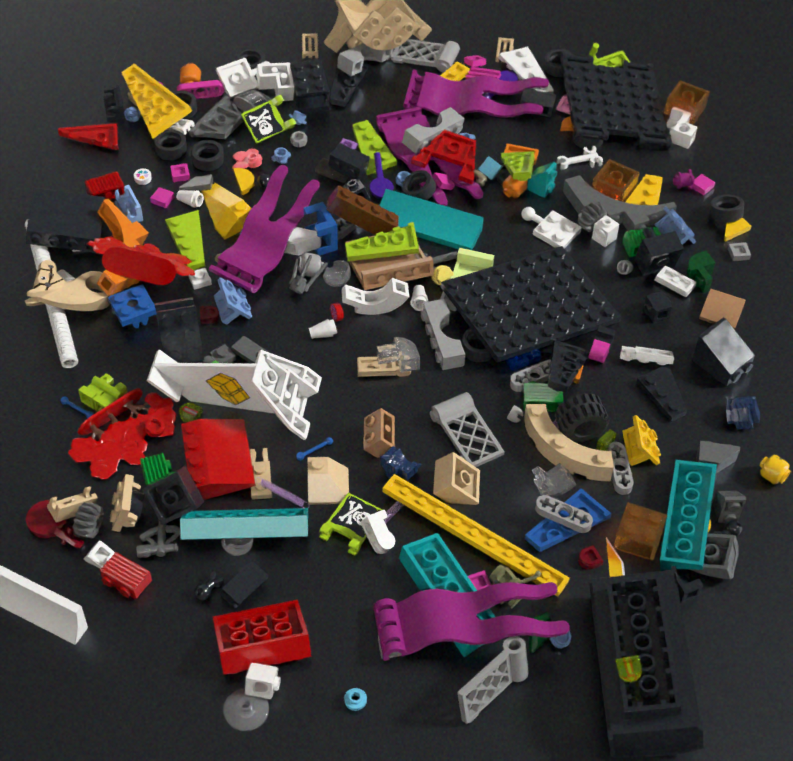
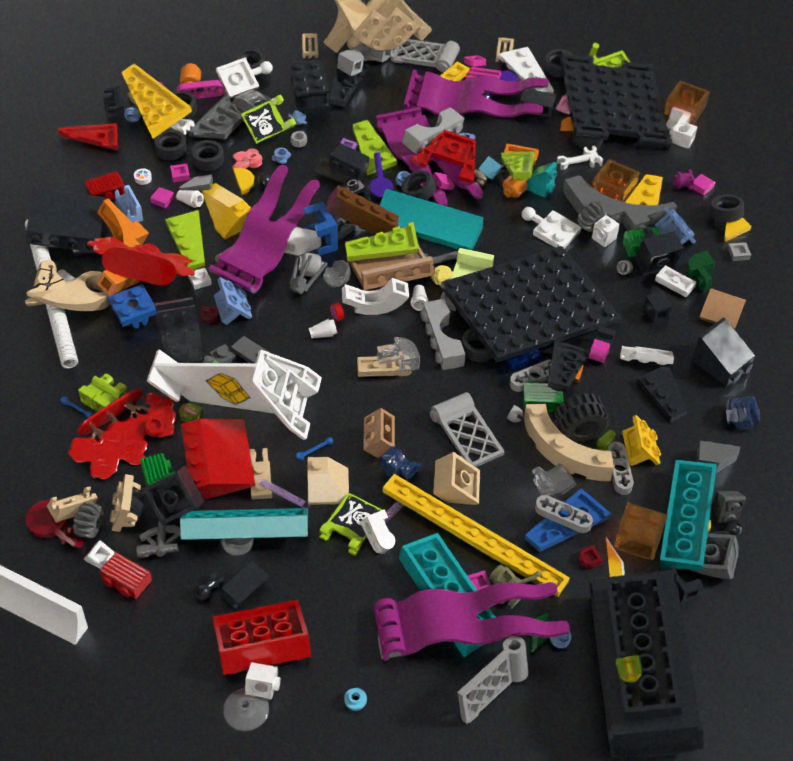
white brick [256,63,294,101] -> none
yellow head [759,455,791,484] -> none

